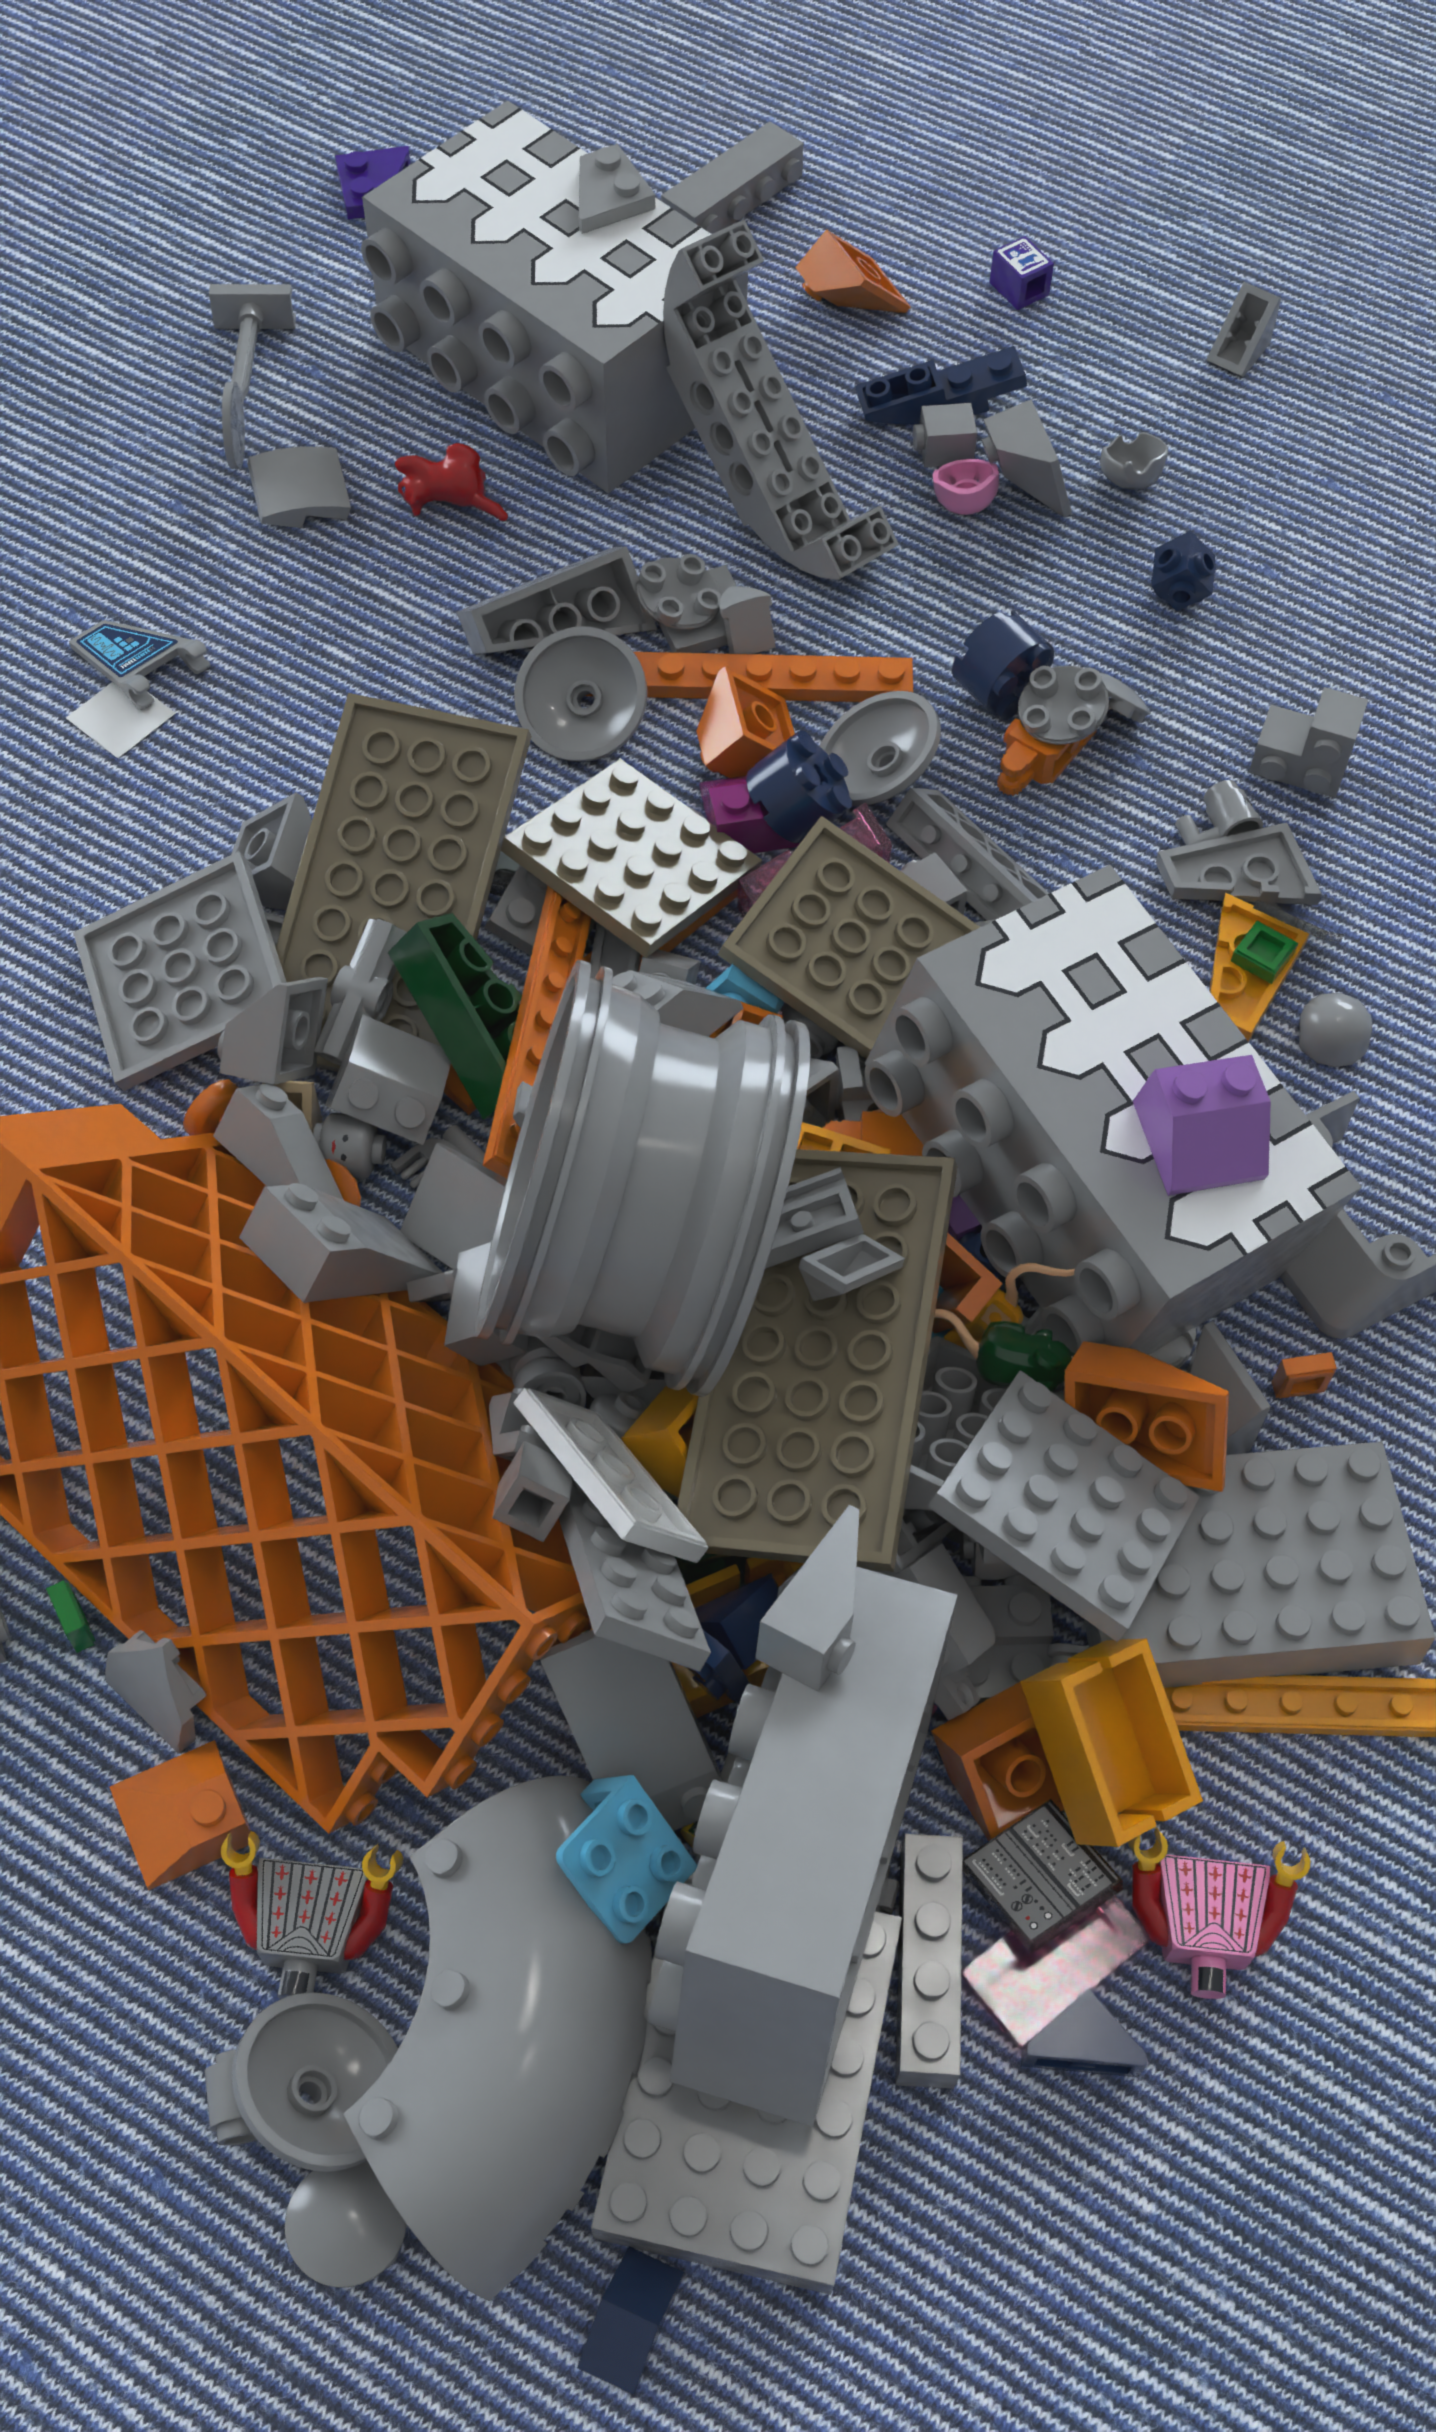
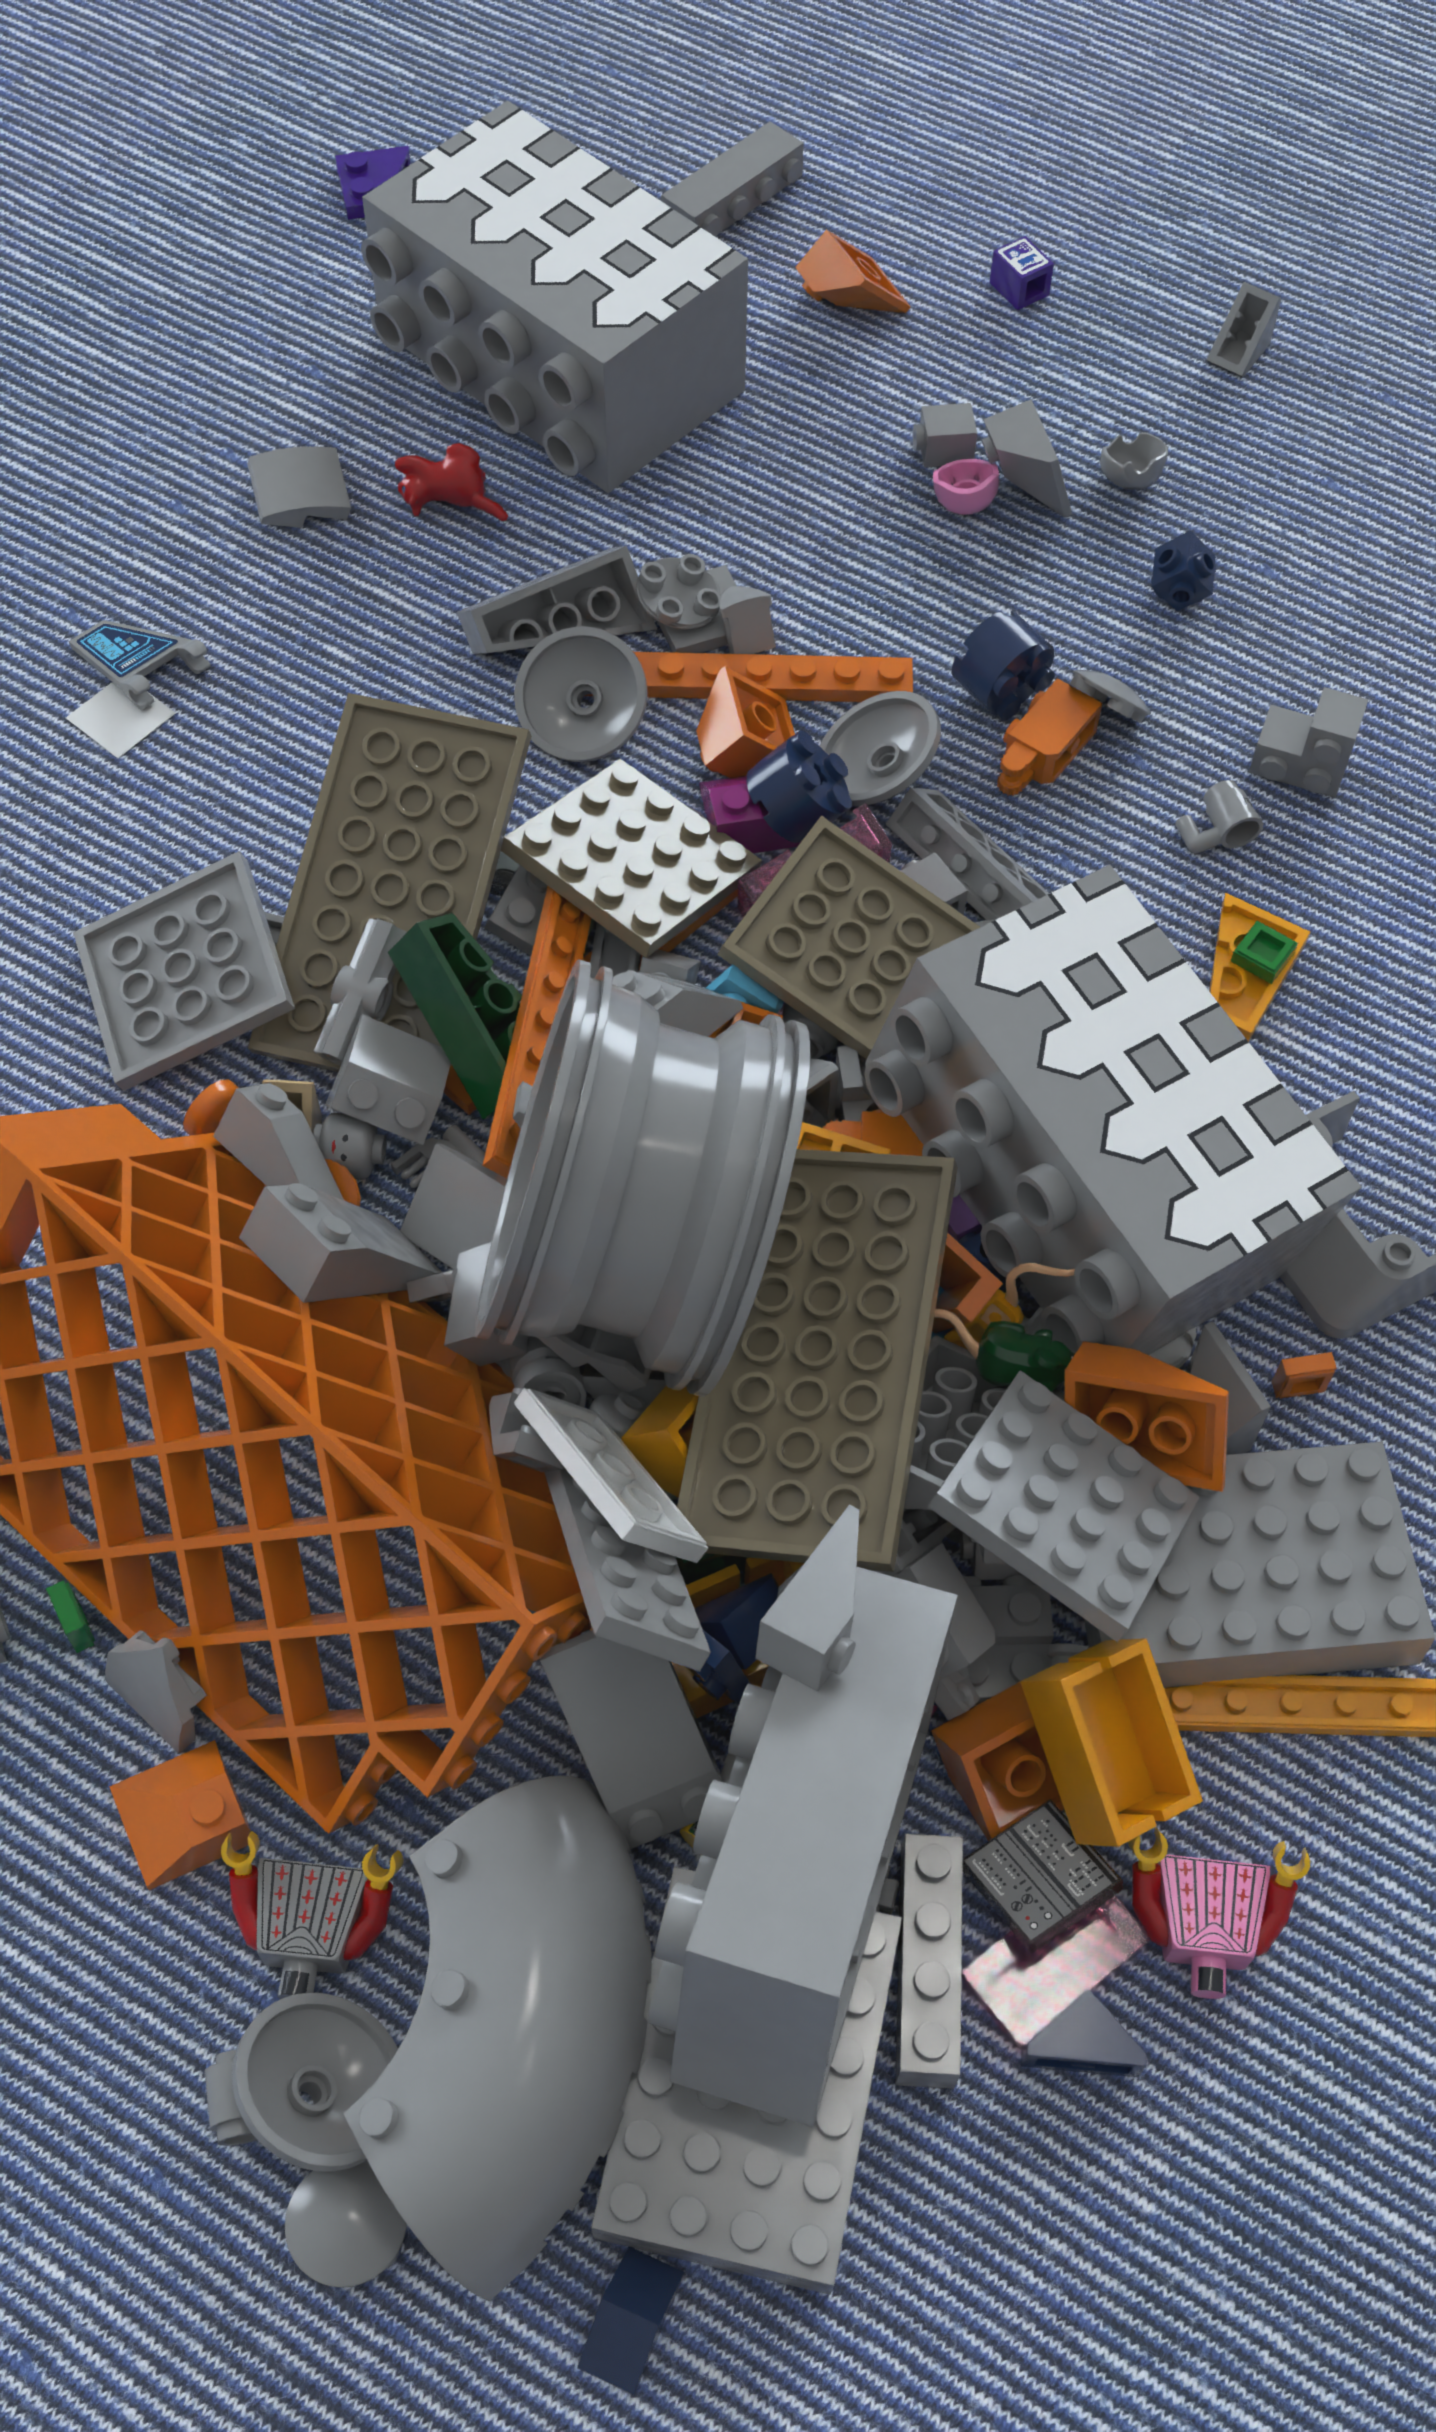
light grey piece [209,284,296,469] -> none
light grey slope [217,977,328,1085] -> none
light grey slope [231,792,312,910] -> none
light grey brick [492,1441,573,1542] -> none
medium azure bracket [556,1775,698,1944] -> none
light grey wing [579,144,656,234] -> none
light grey slope [663,219,899,580] -> none
light grey plate [765,1167,864,1269] -> none
light grey slope [798,1234,905,1301] -> none
dark blue slope [855,346,1027,425] -> none
light grey dish [1018,666,1109,745] -> none
medium lavender slope [1132,1055,1271,1196] -> none
light grey wing [1156,822,1322,905] -> none
clear smoke piece [1253,899,1345,943] -> none
light grey hair [1299,993,1372,1067] -> none

